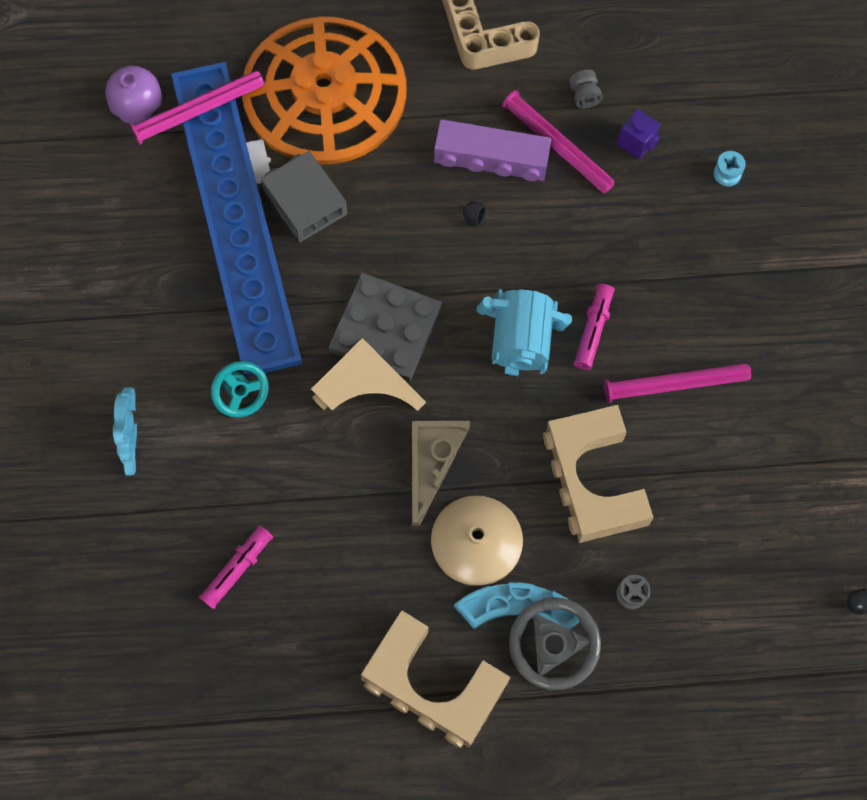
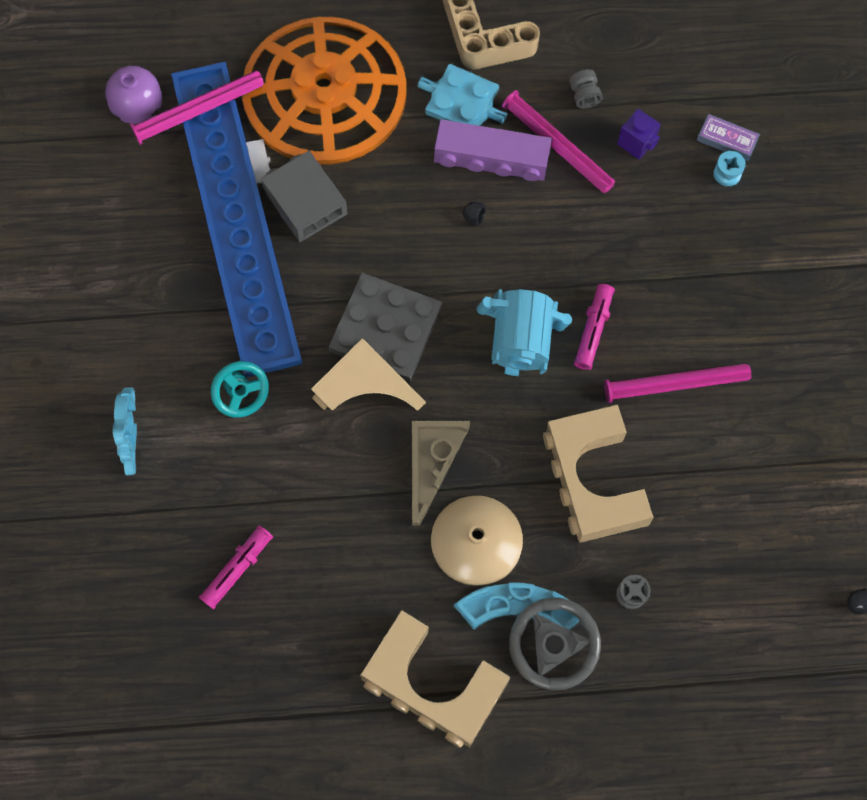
none -> medium azure plate [418,64,507,126]
none -> tile [697,114,760,161]

